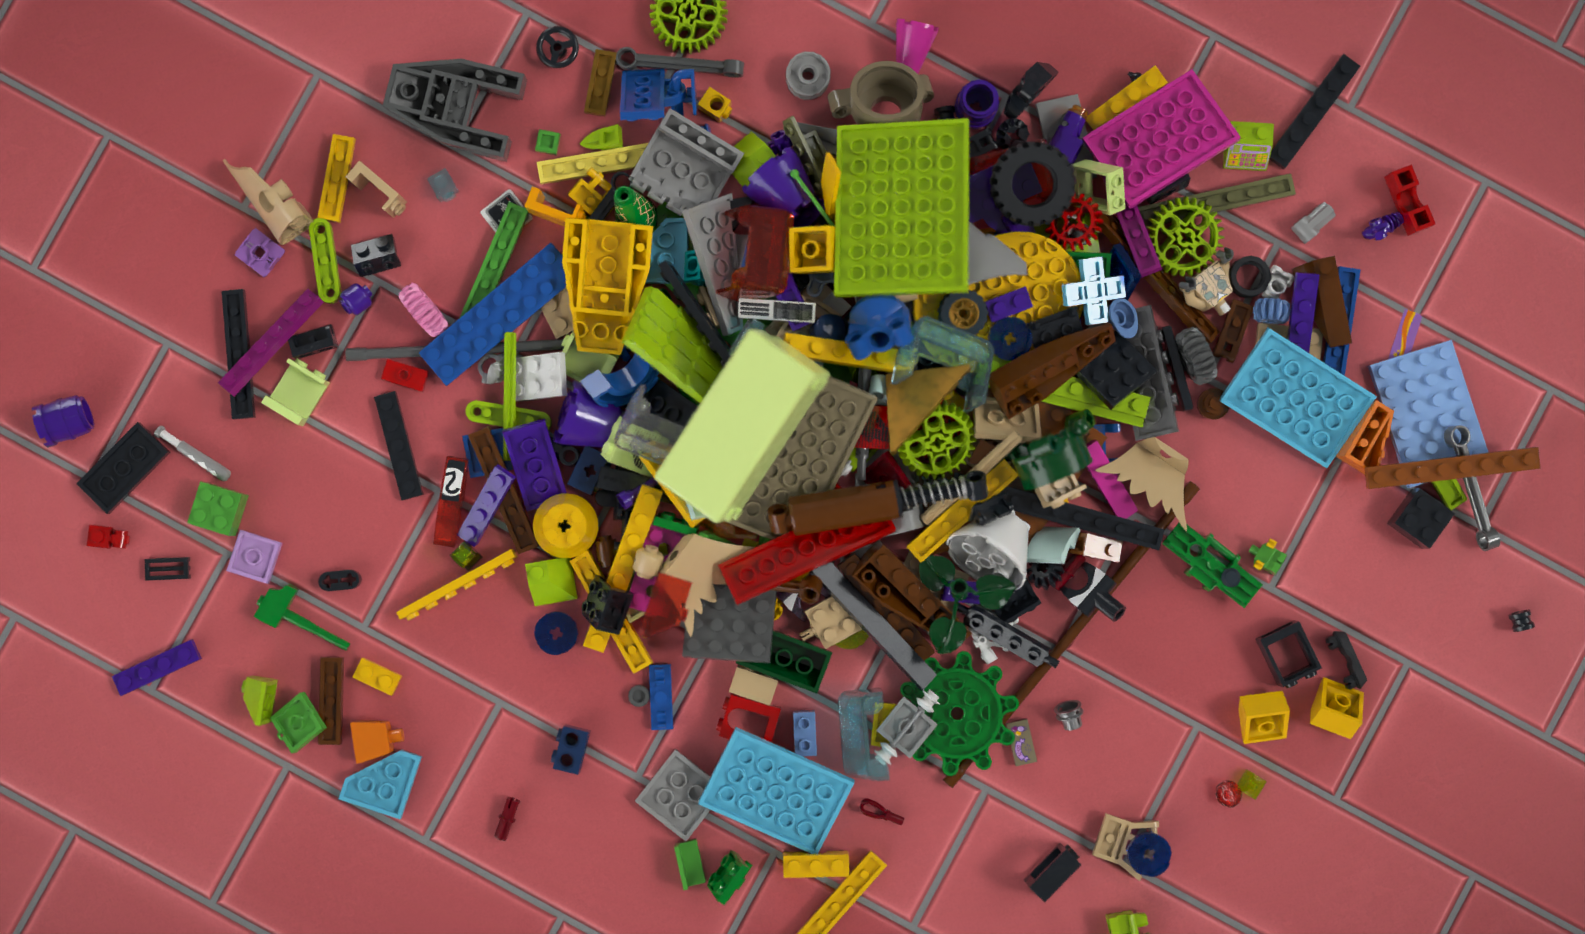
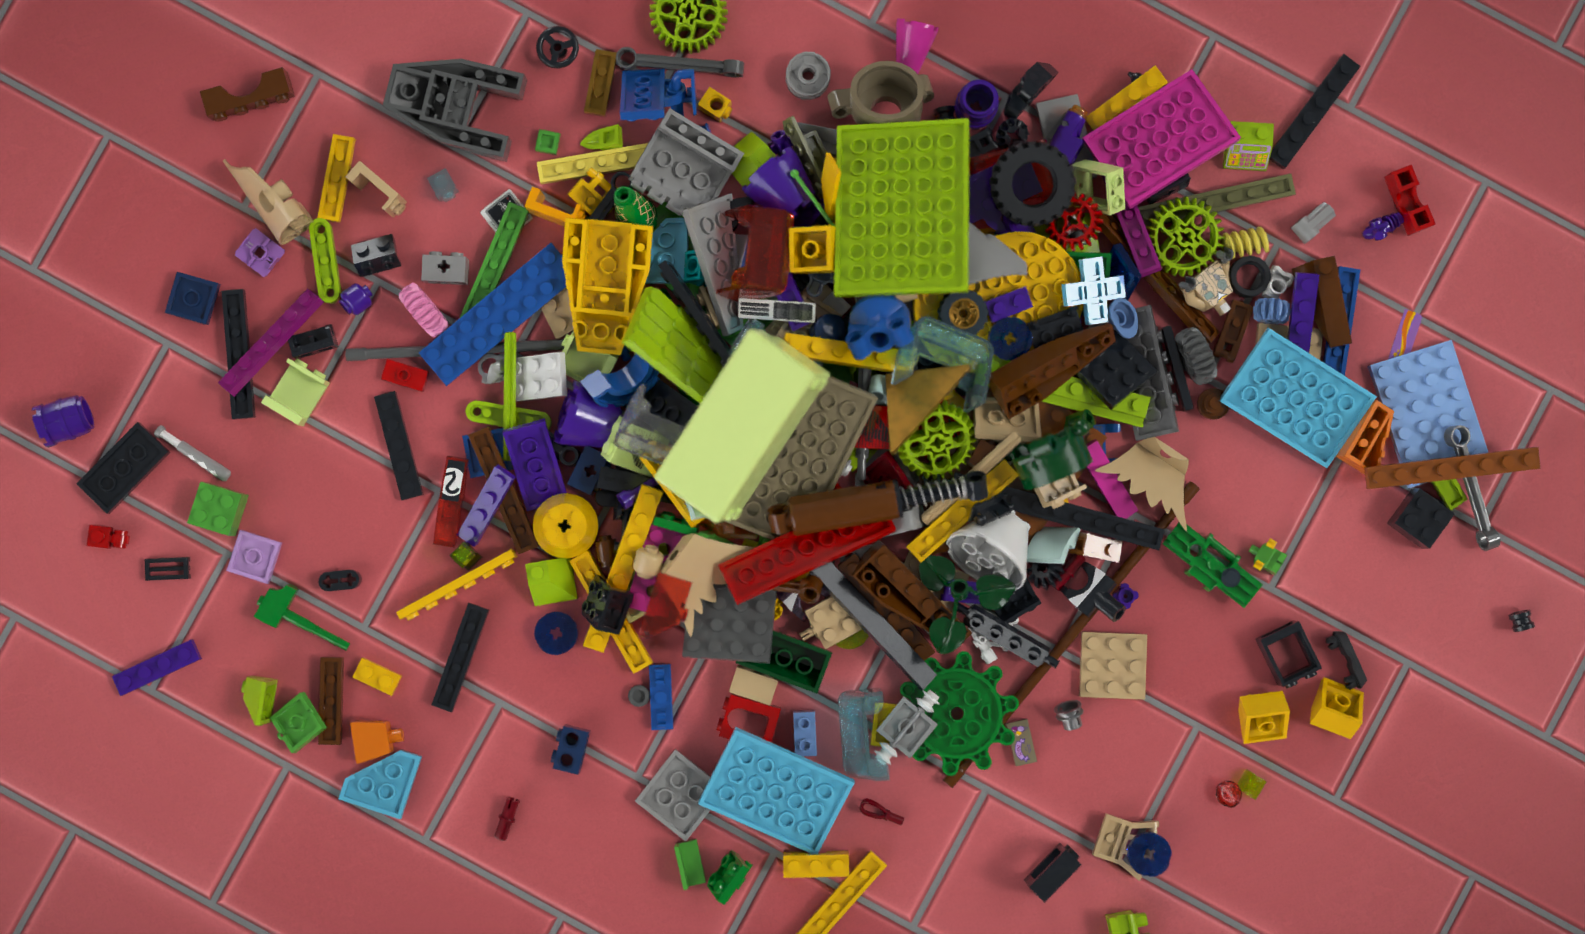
none -> dark blue plate [165,272,221,325]
none -> reddish brown arch [200,67,295,122]
none -> light grey brick [421,251,469,285]
none -> black plate [432,603,490,712]
none -> tan plate [1079,632,1147,700]
none -> dark purple plate [1113,583,1139,609]
none -> light yellow piece [1220,227,1269,259]

